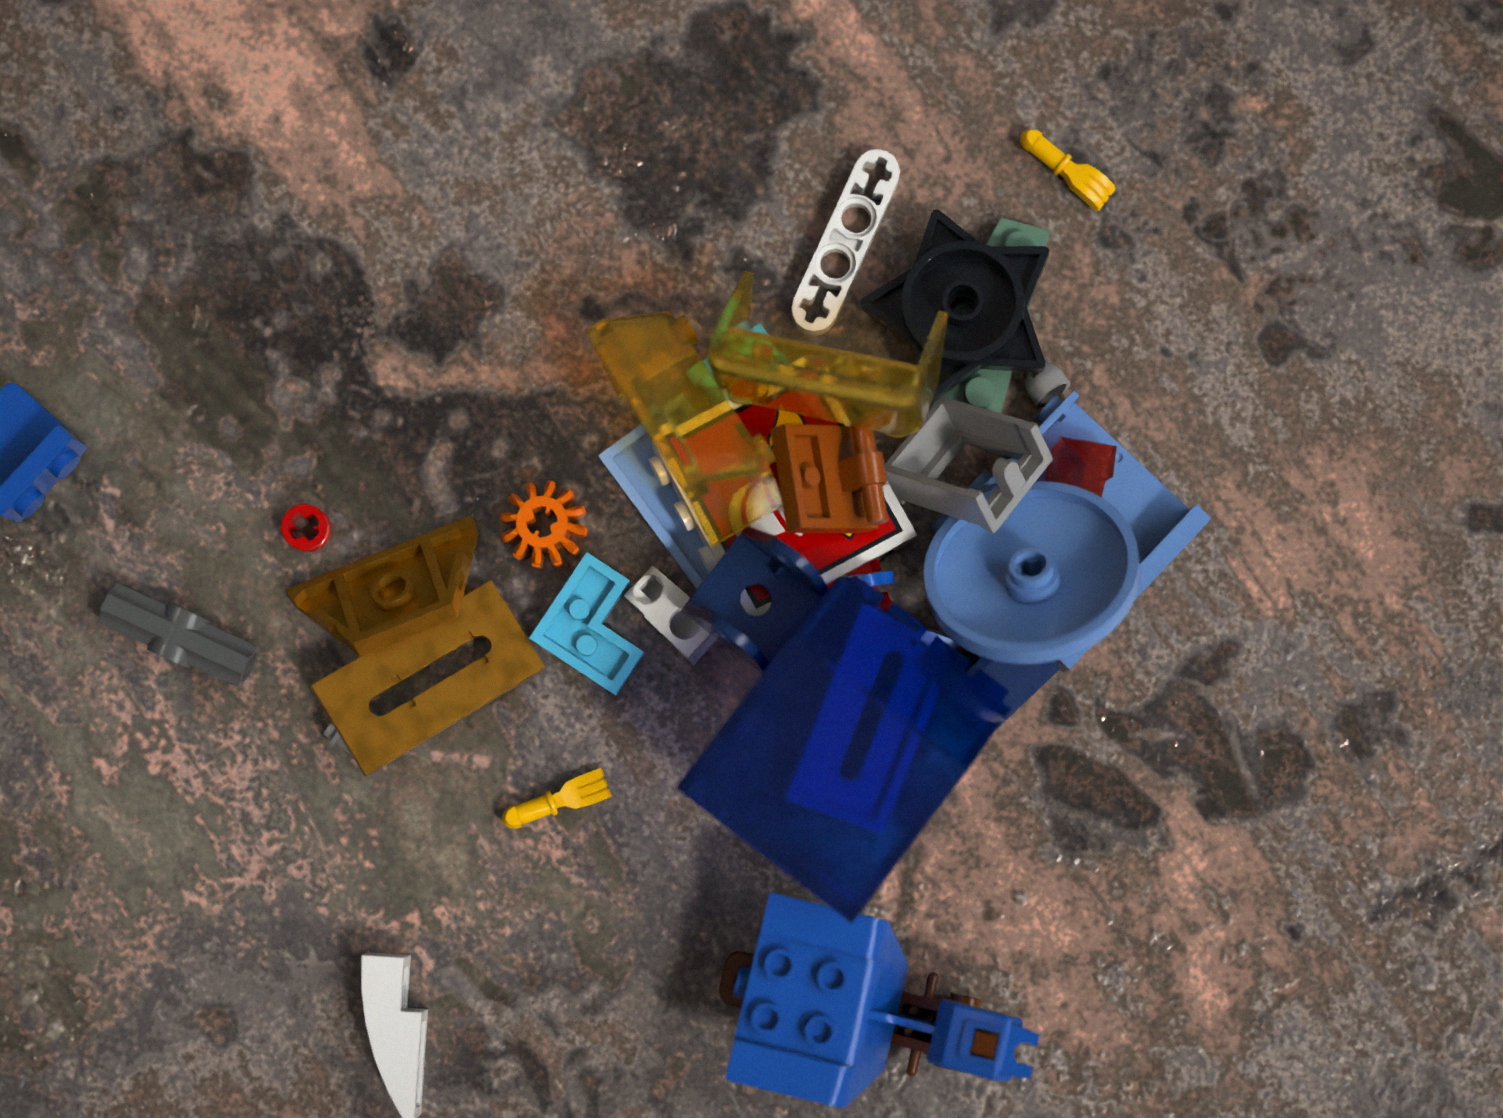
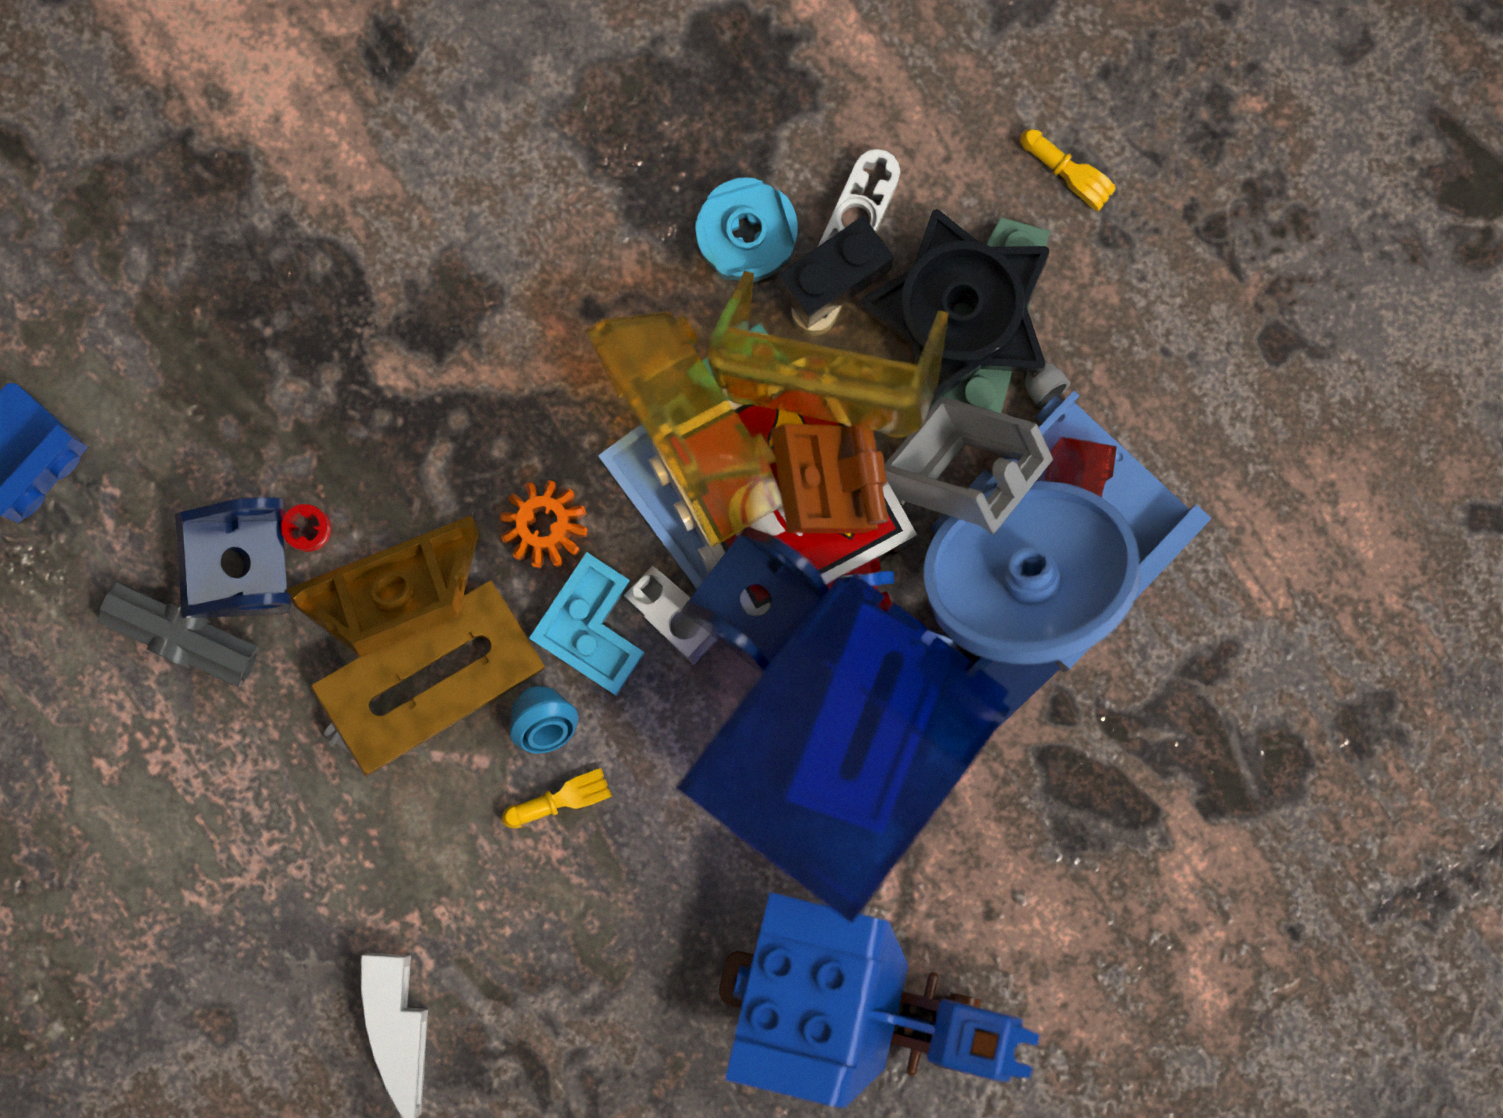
none -> dark blue hose [175,497,291,618]
none -> dark azure cone [509,686,579,754]
none -> medium azure plate [696,178,798,282]
none -> black brick [778,215,894,329]

